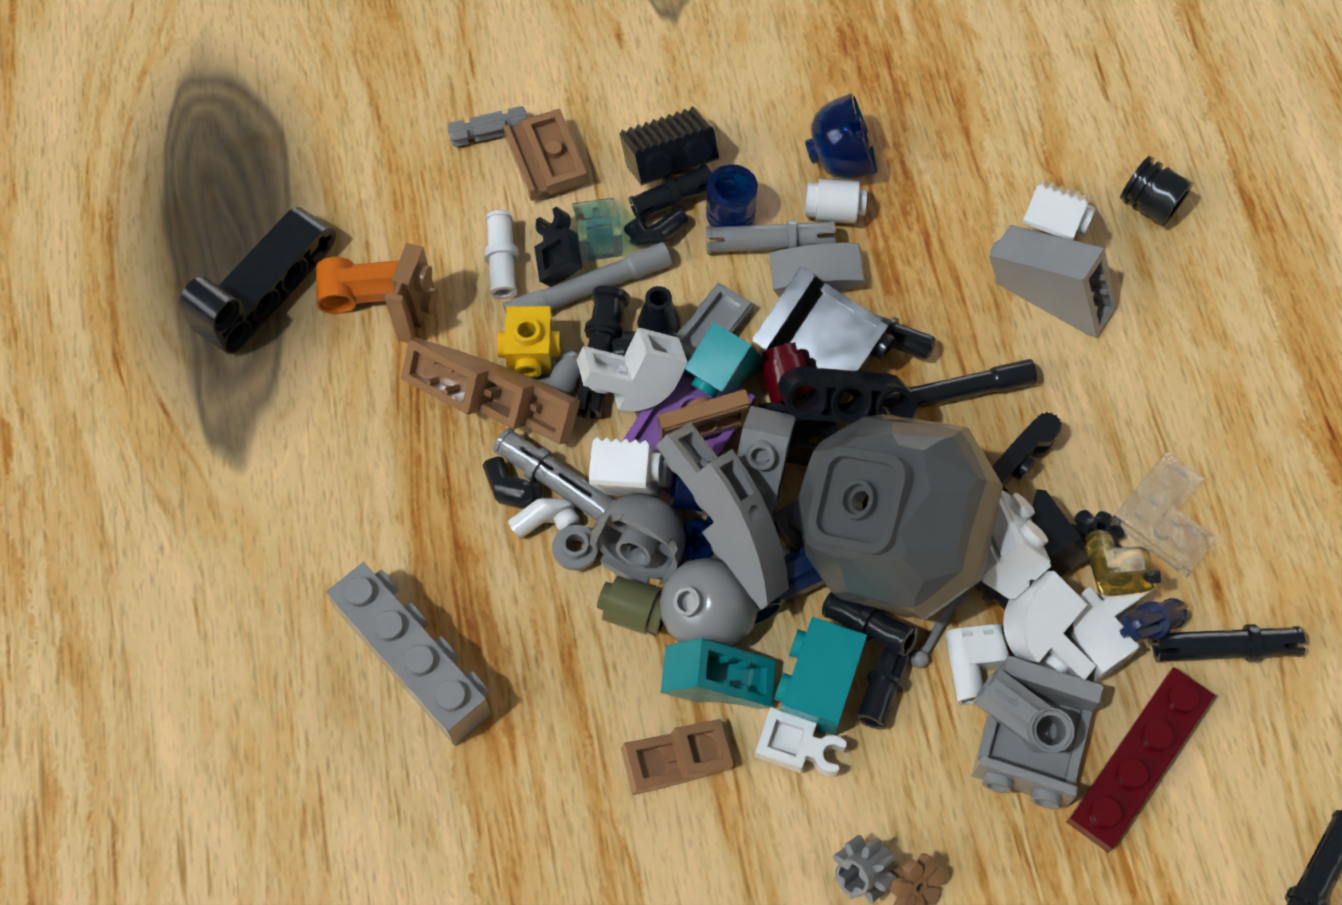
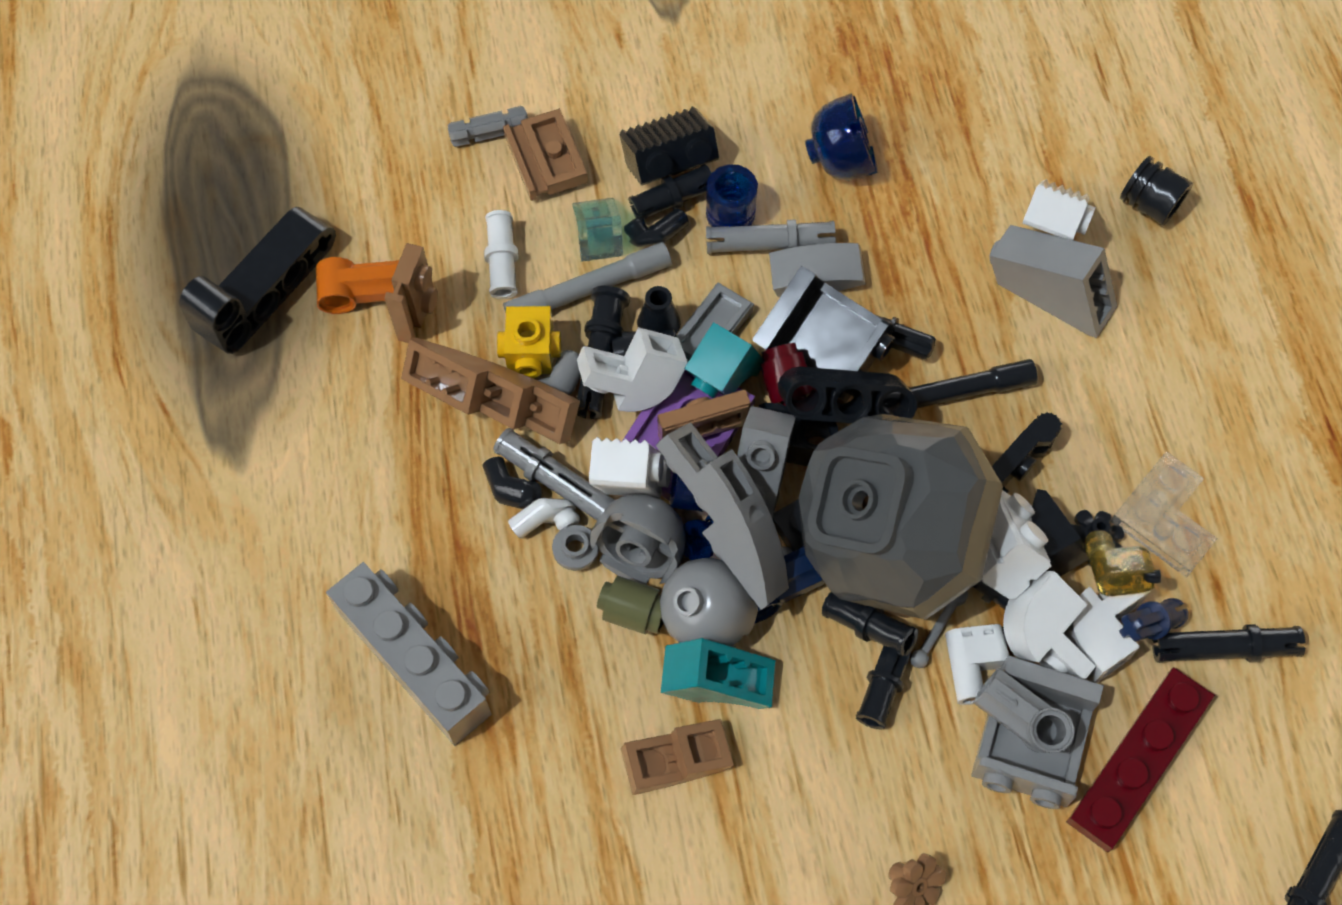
black plate [534,206,583,287] -> none
white plate [754,707,847,777] -> none
teal brick [774,617,867,735] -> none
white brick [805,179,867,224] -> none
light grey gear [833,835,896,903] -> none

